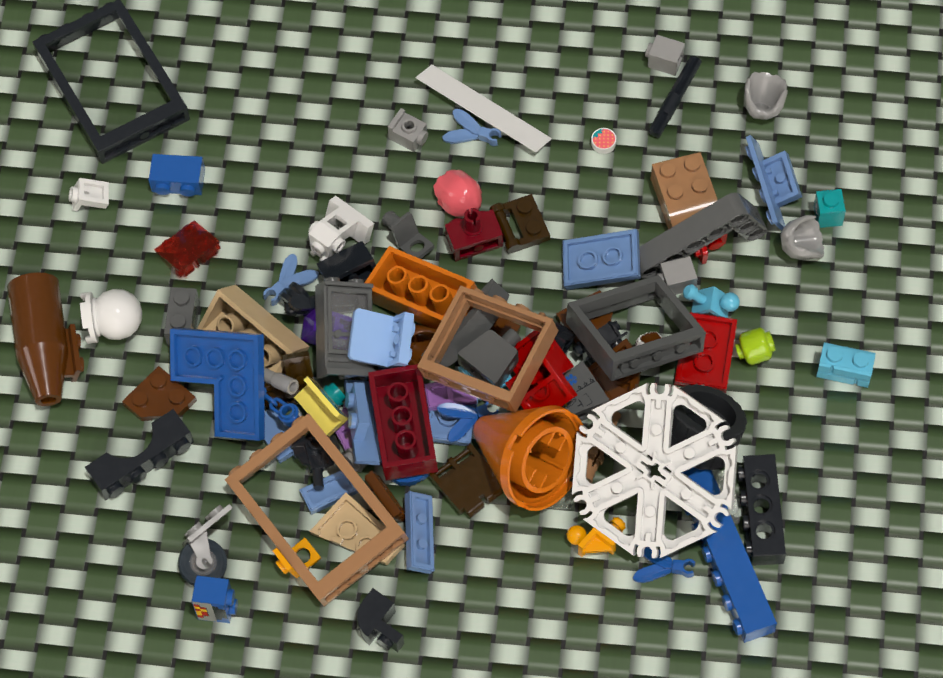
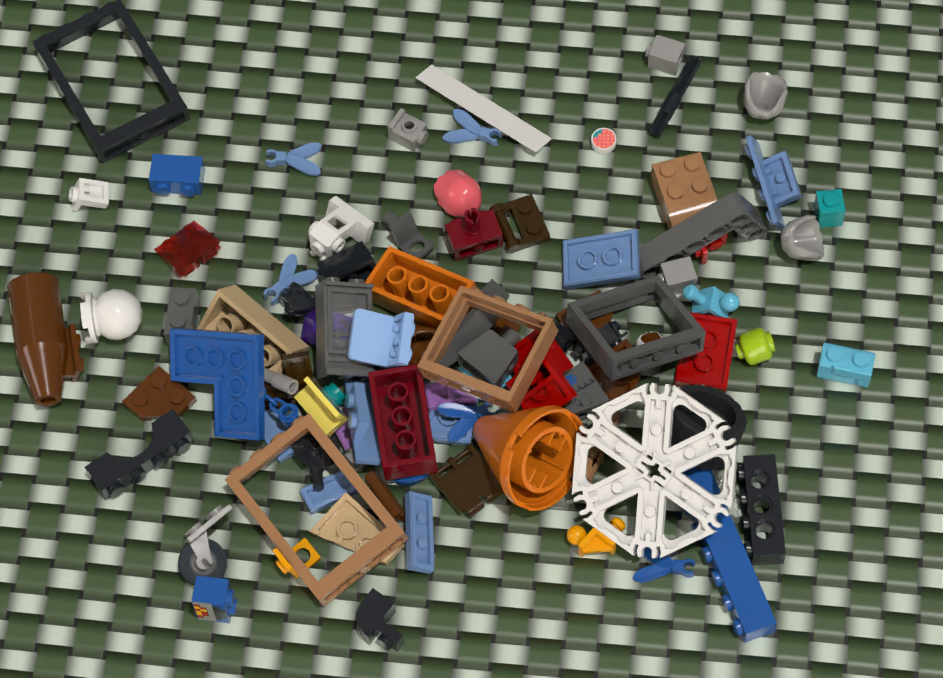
none -> medium blue piece [265,142,322,176]

